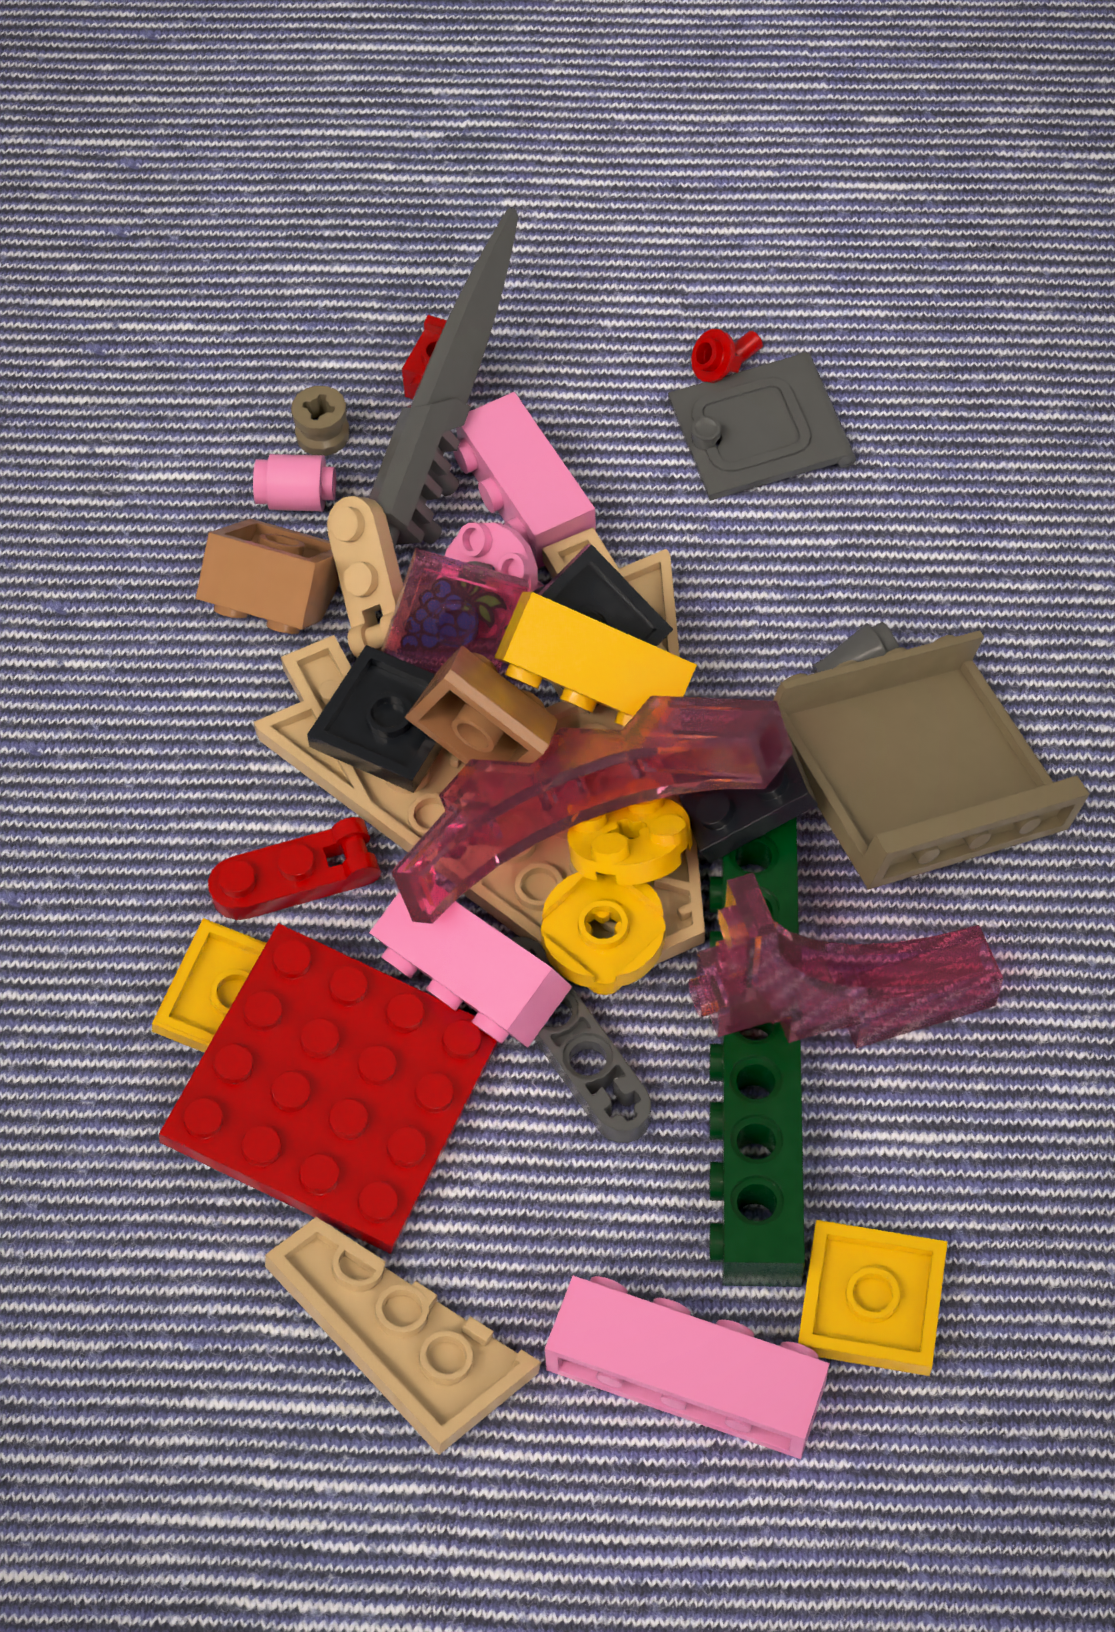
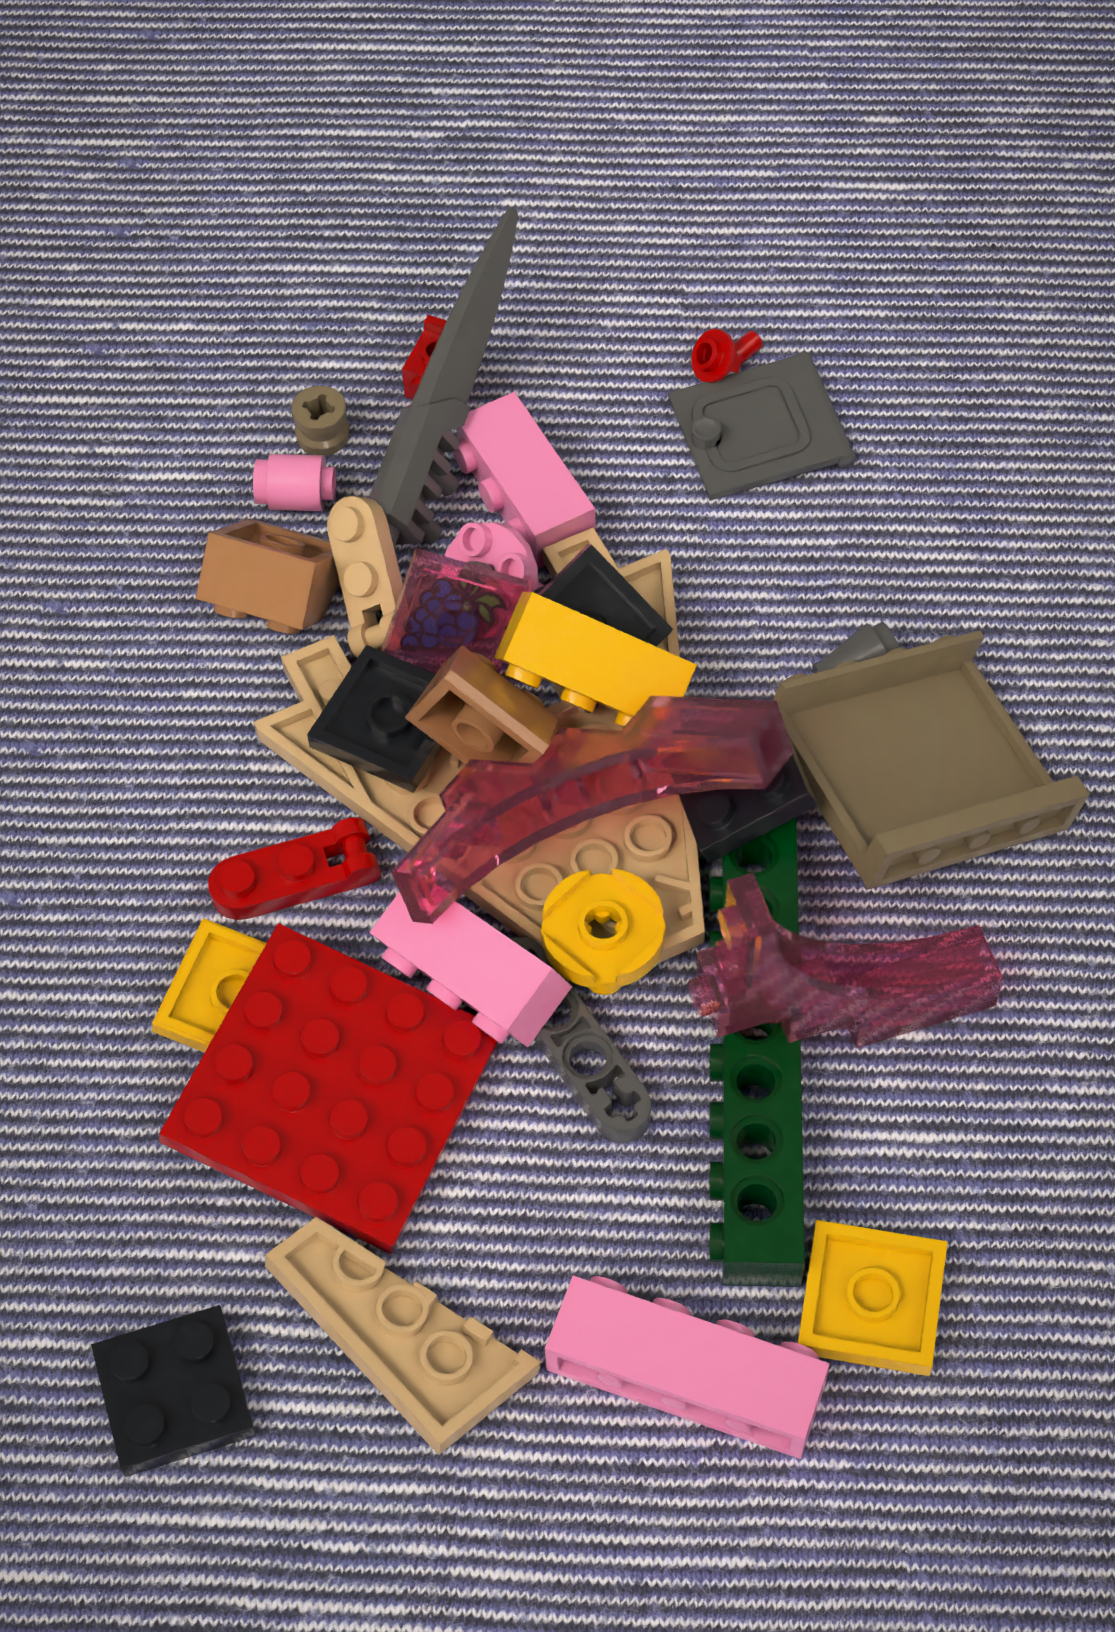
yellow plate [567,784,693,885] -> none
none -> black plate [91,1305,256,1477]

